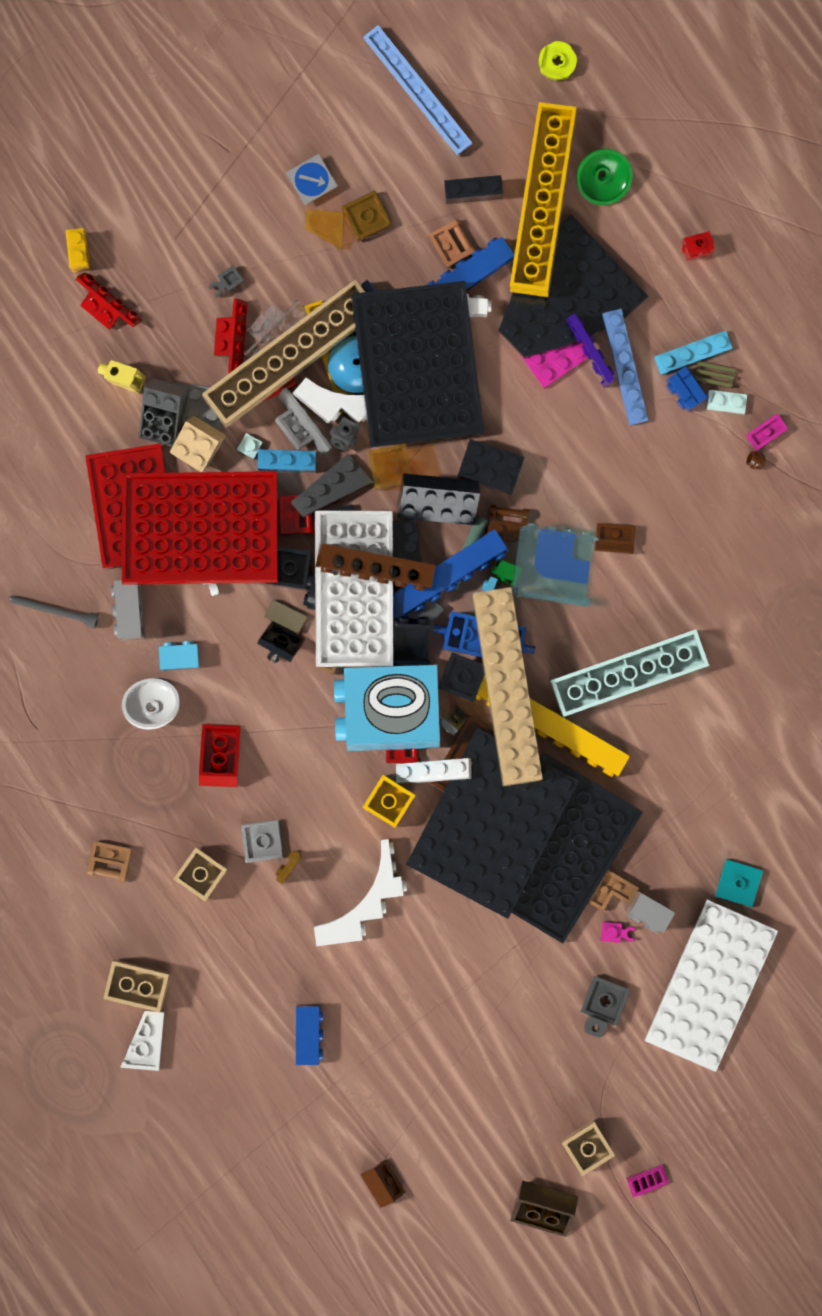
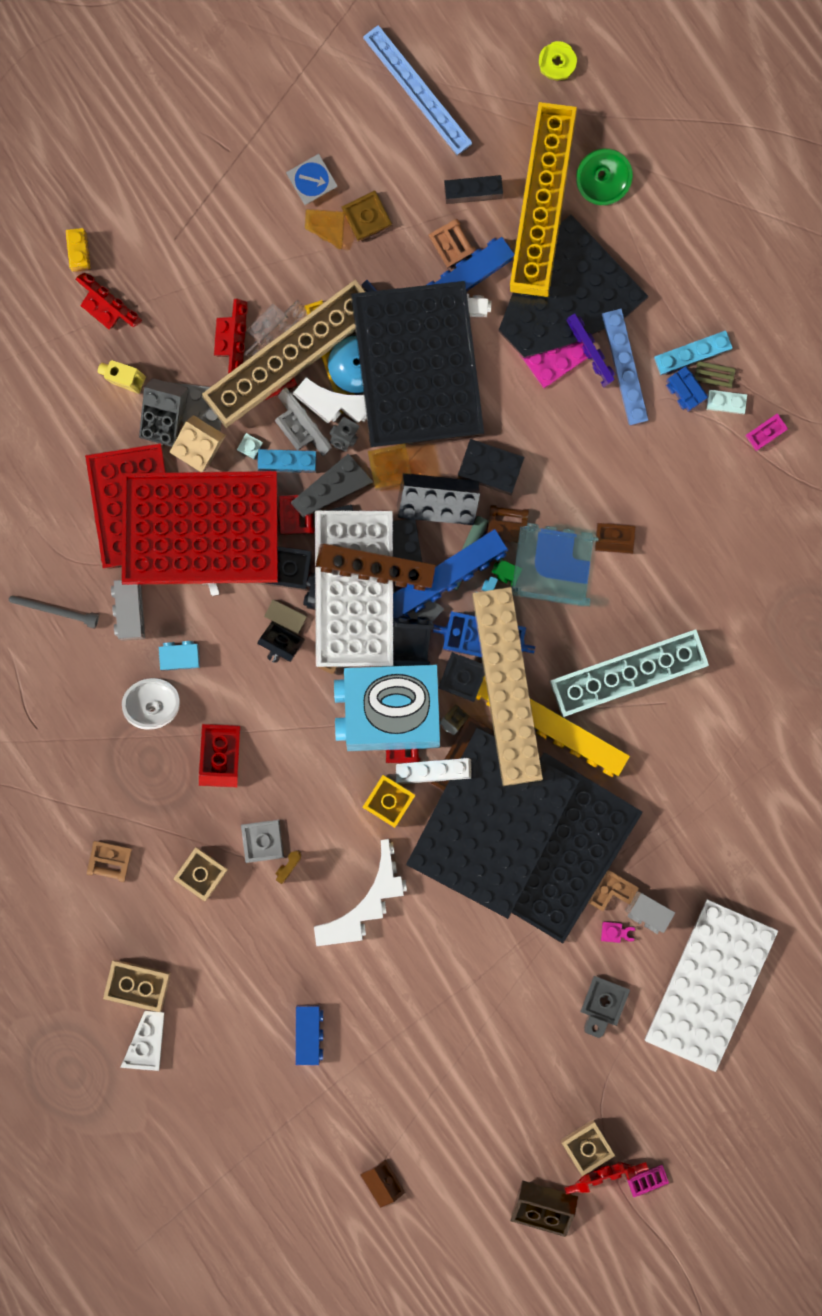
dark grey plate [209,265,244,298] -> none
red head [682,231,715,261] -> none
teal plate [715,859,763,907] -> none
reddish brown plate [746,451,766,469] -> none
none -> red plate [564,1161,648,1195]

